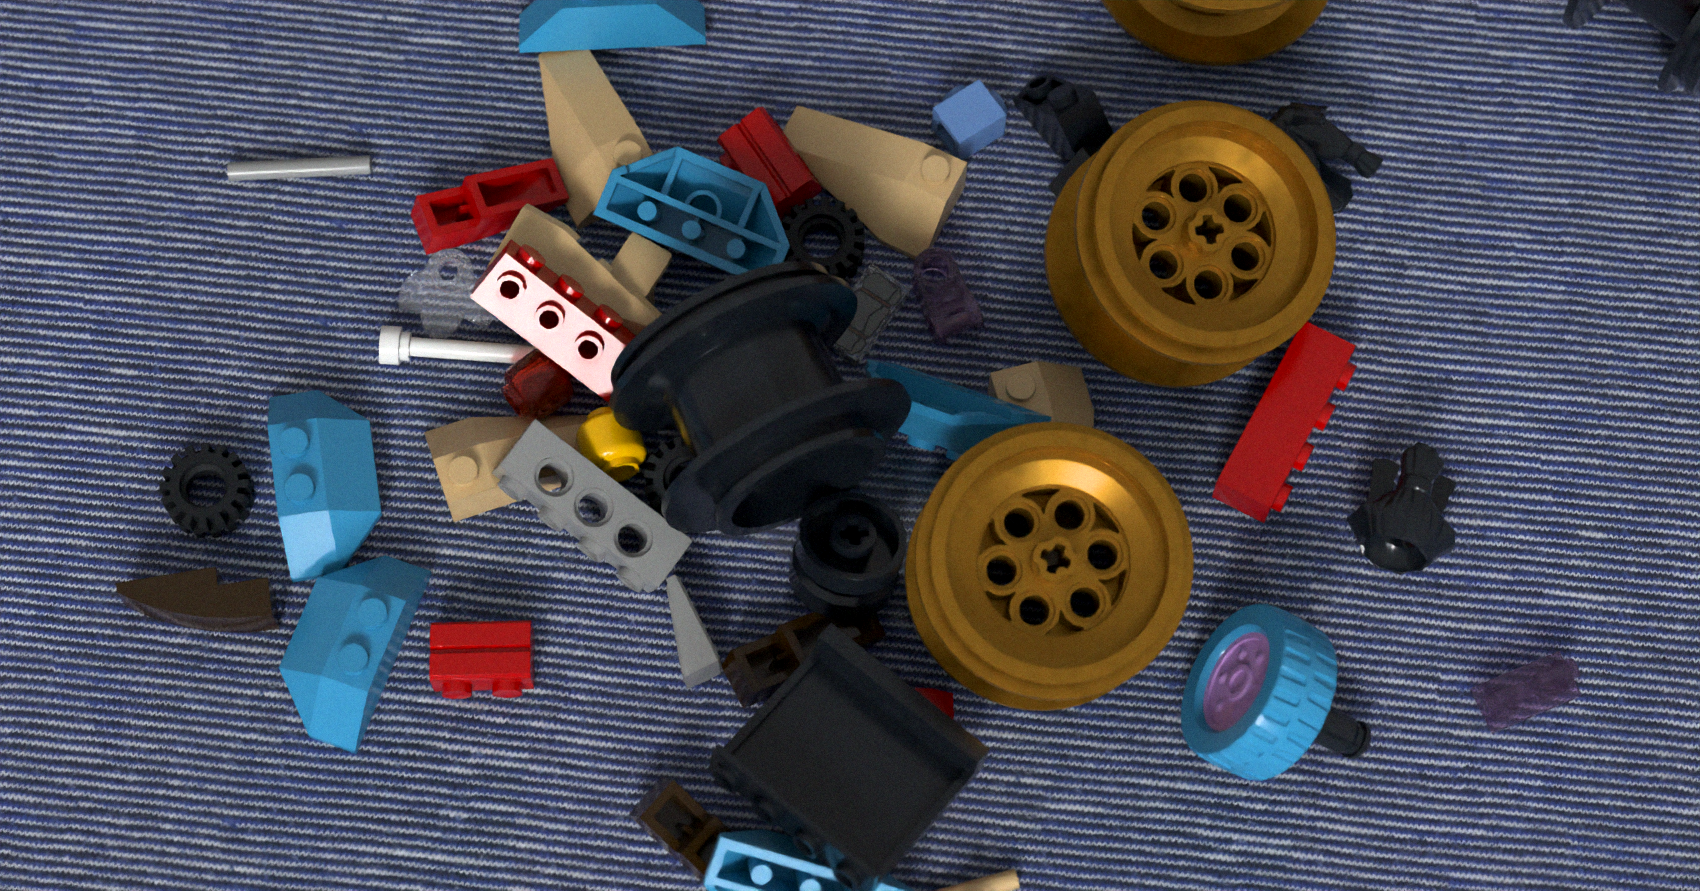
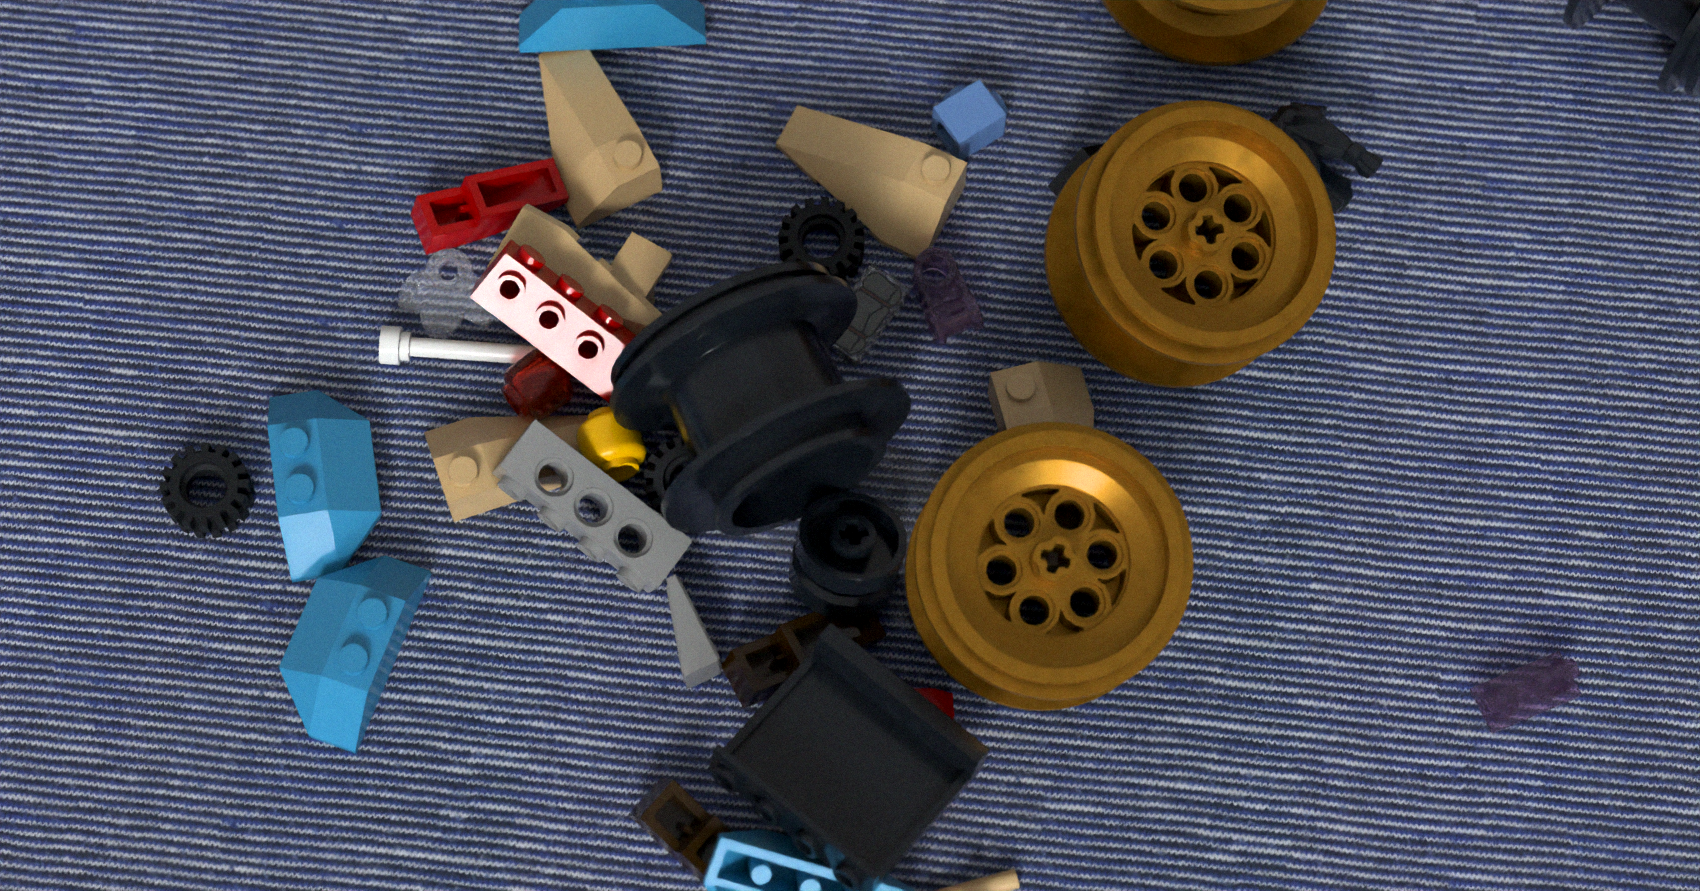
dark brown slope [116,567,280,633] -> none
light grey bar [227,155,372,181] -> none
red brick [429,620,535,699] -> none
dark azure wedge [594,146,790,276] -> none
red brick [717,106,823,221] -> none
dark azure wedge [865,359,1052,461] -> none
black slope [1012,73,1114,160] -> none
dark azure wheel [1181,604,1372,781] -> none
red brick [1212,322,1357,523] -> none
black piece [1346,442,1456,575] -> none

